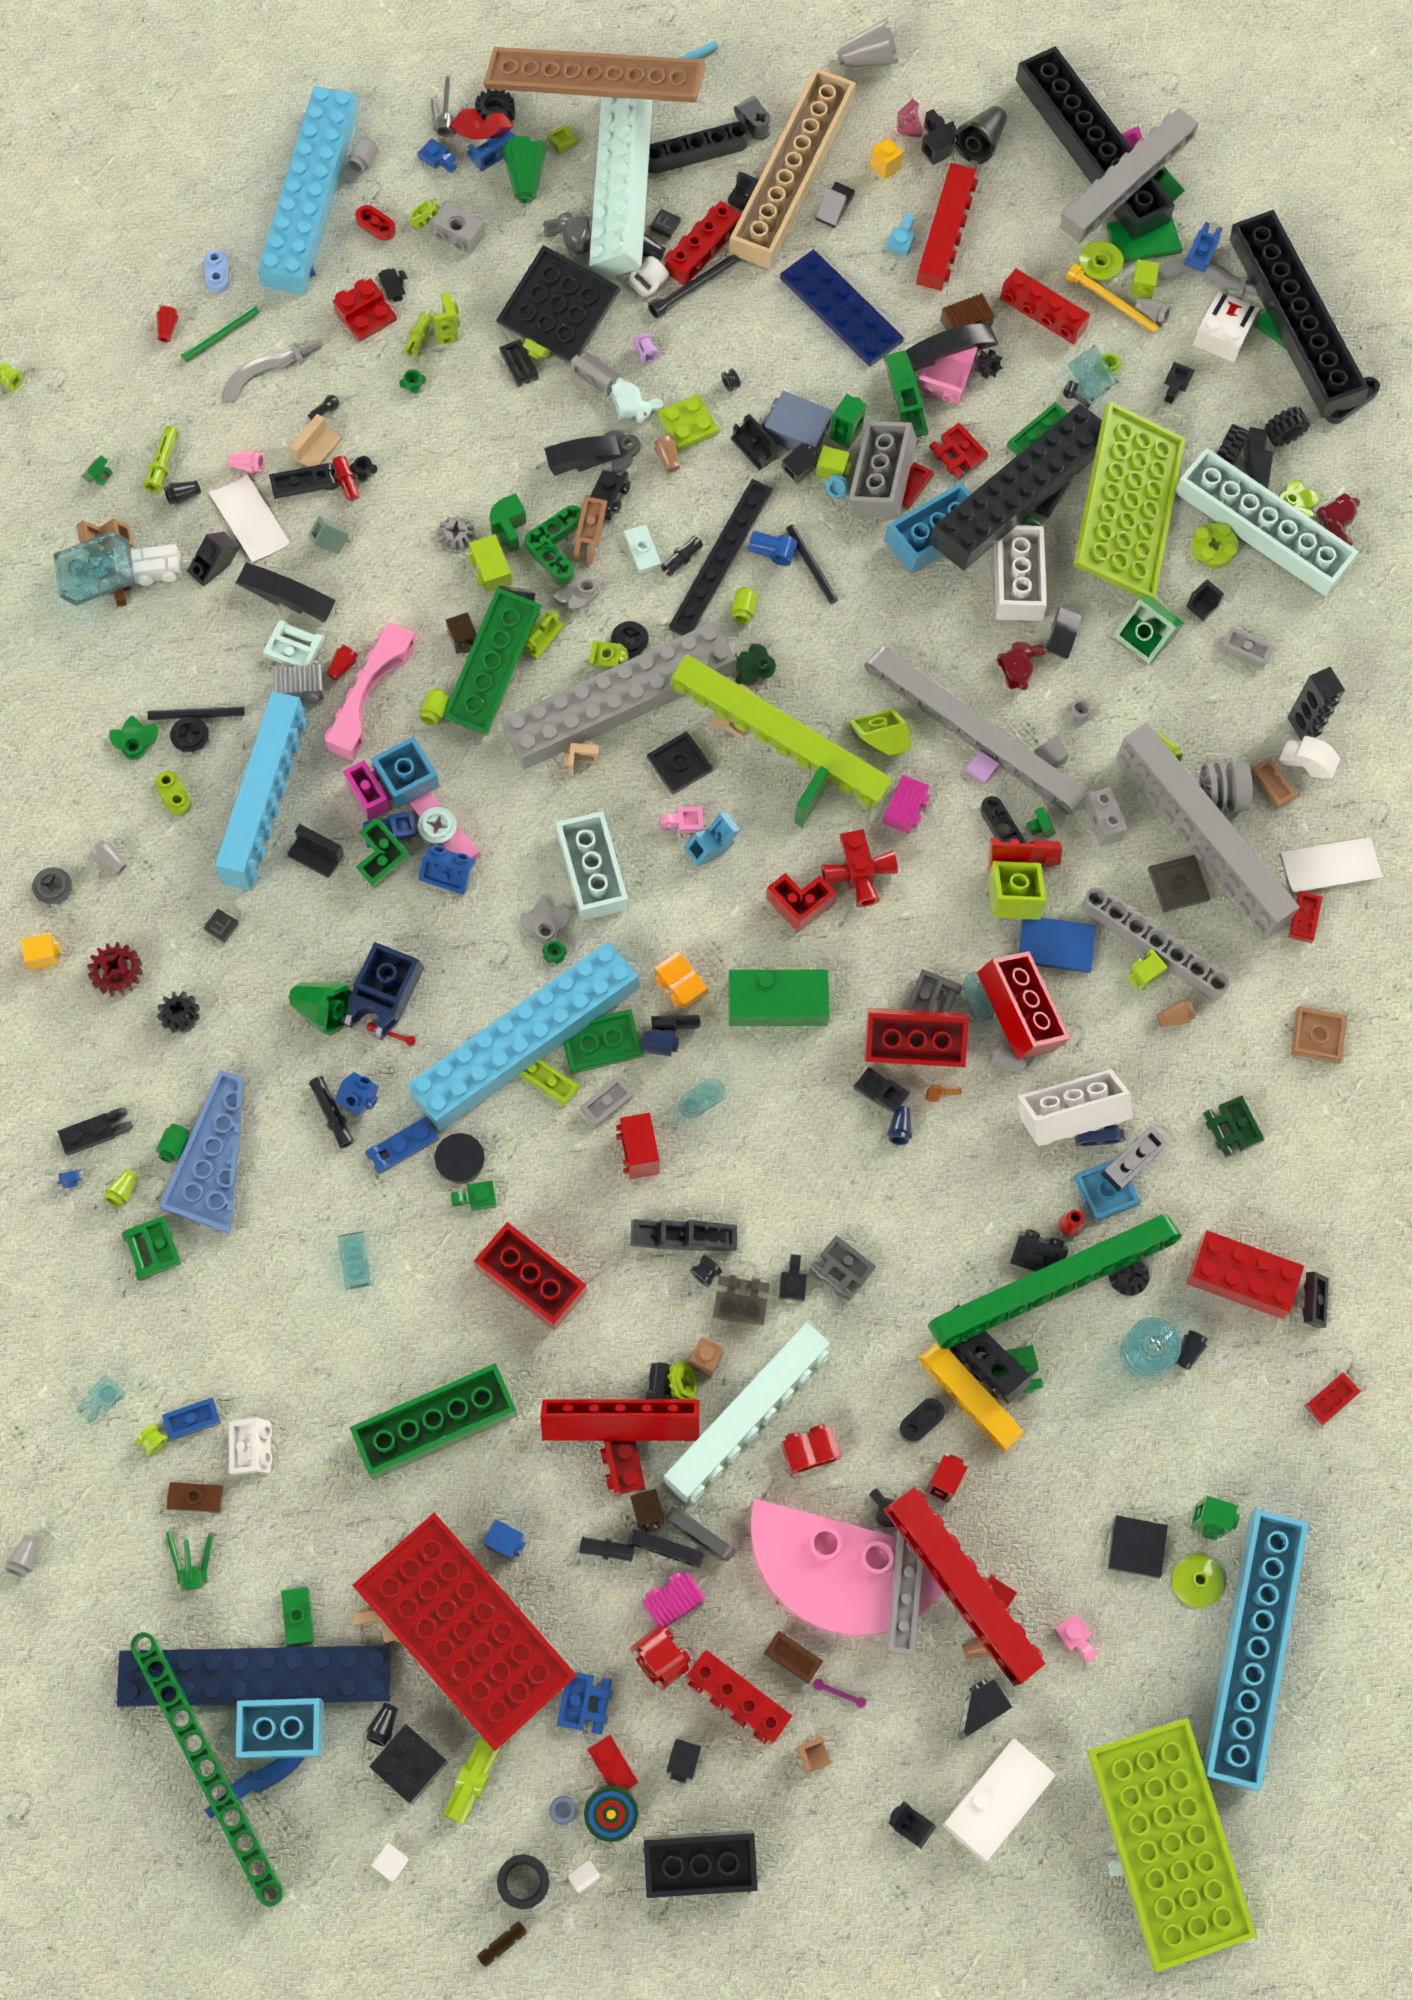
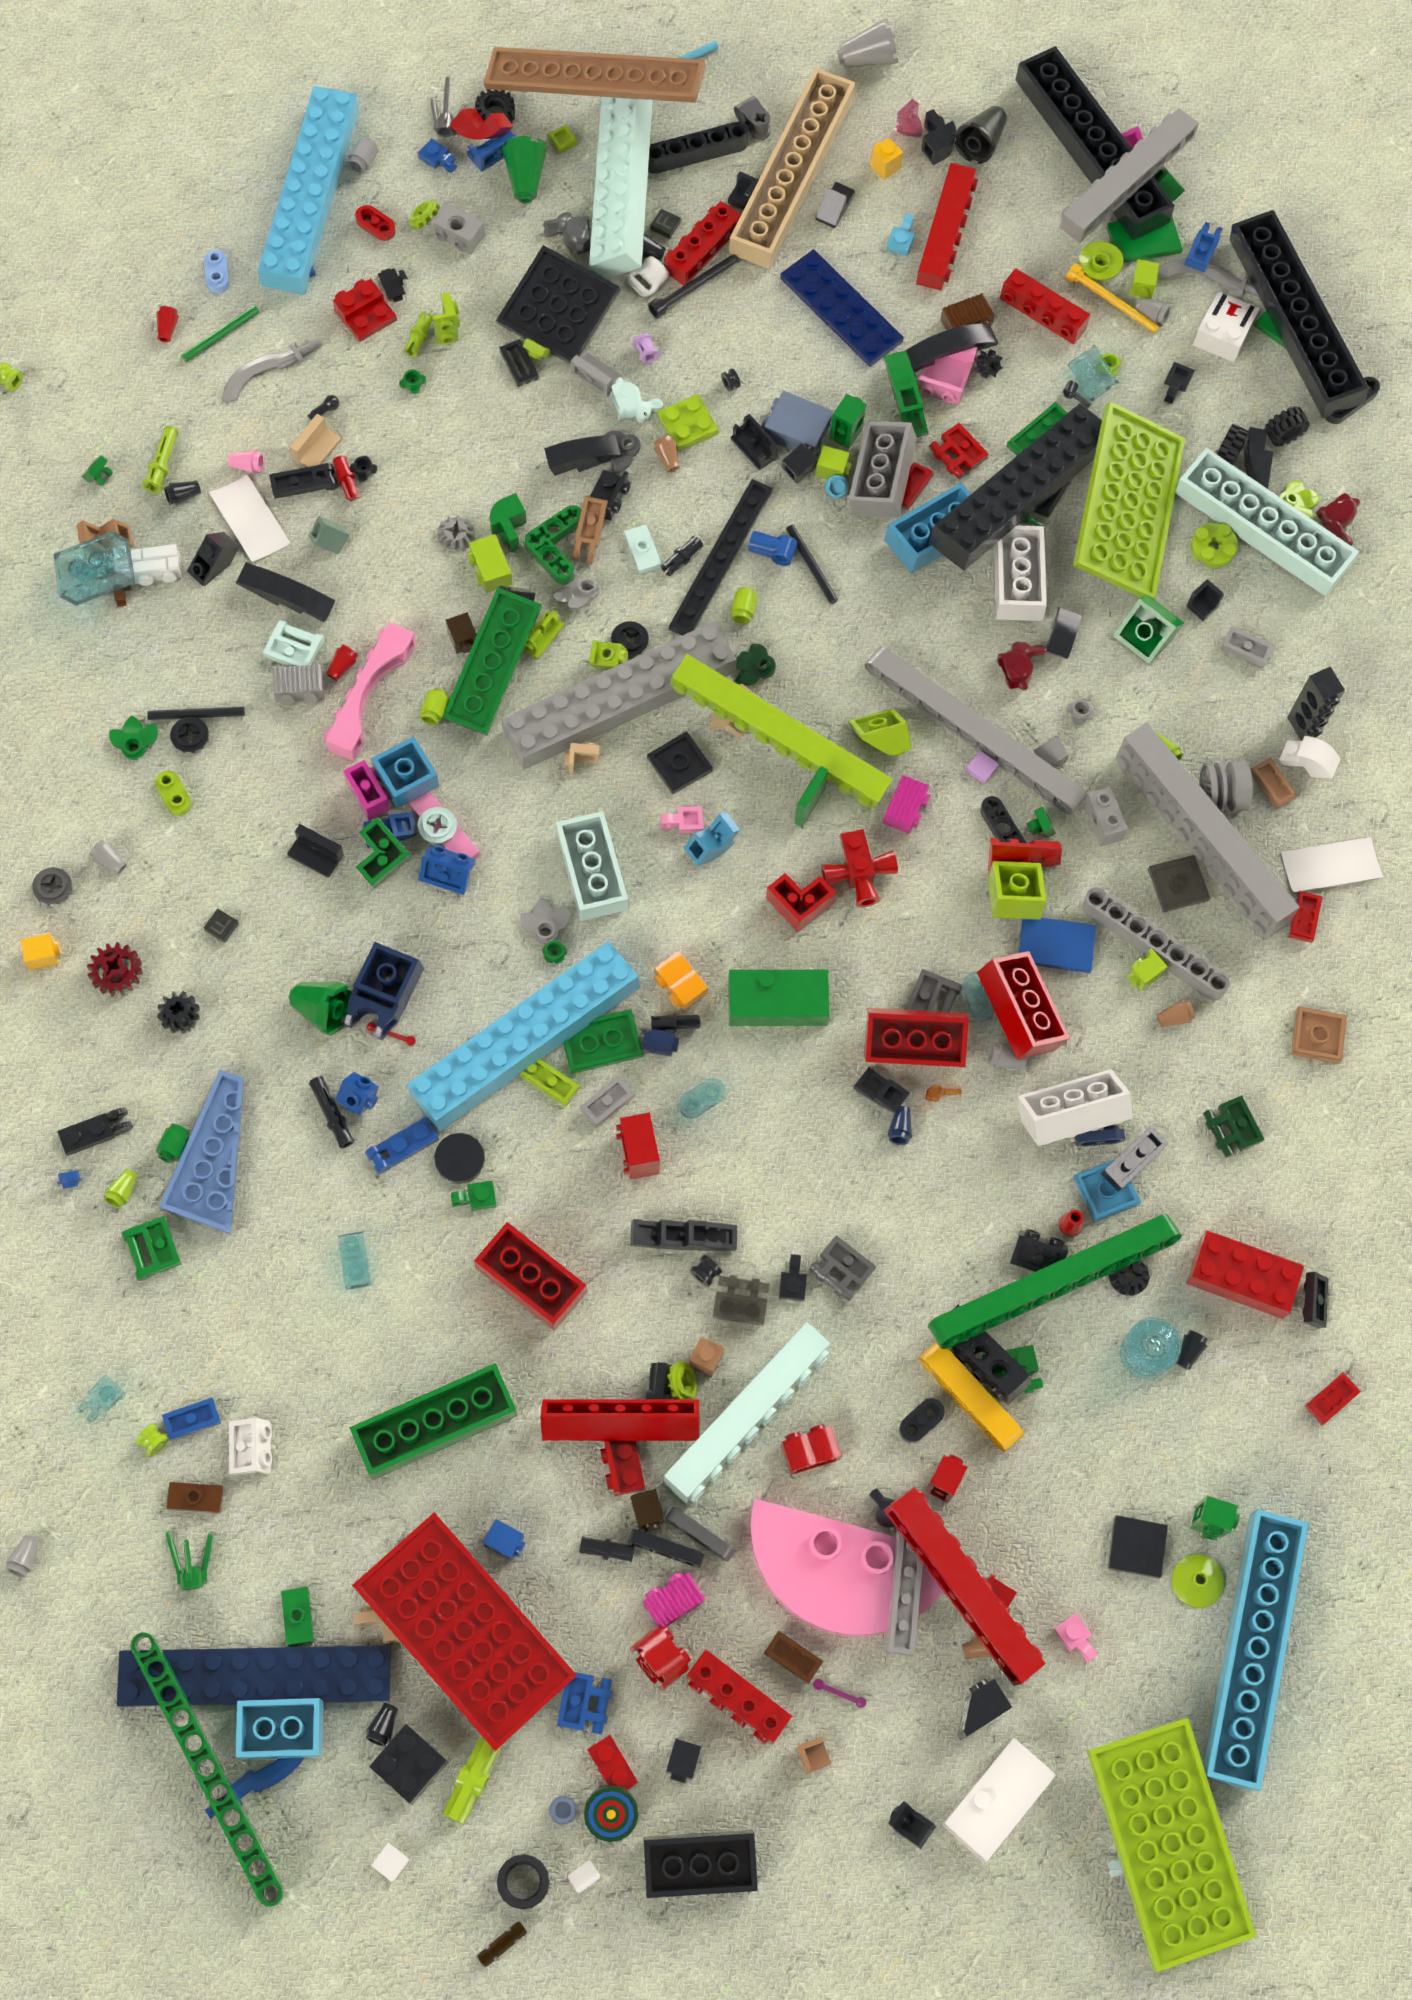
medium azure brick [215,691,307,891] -> none

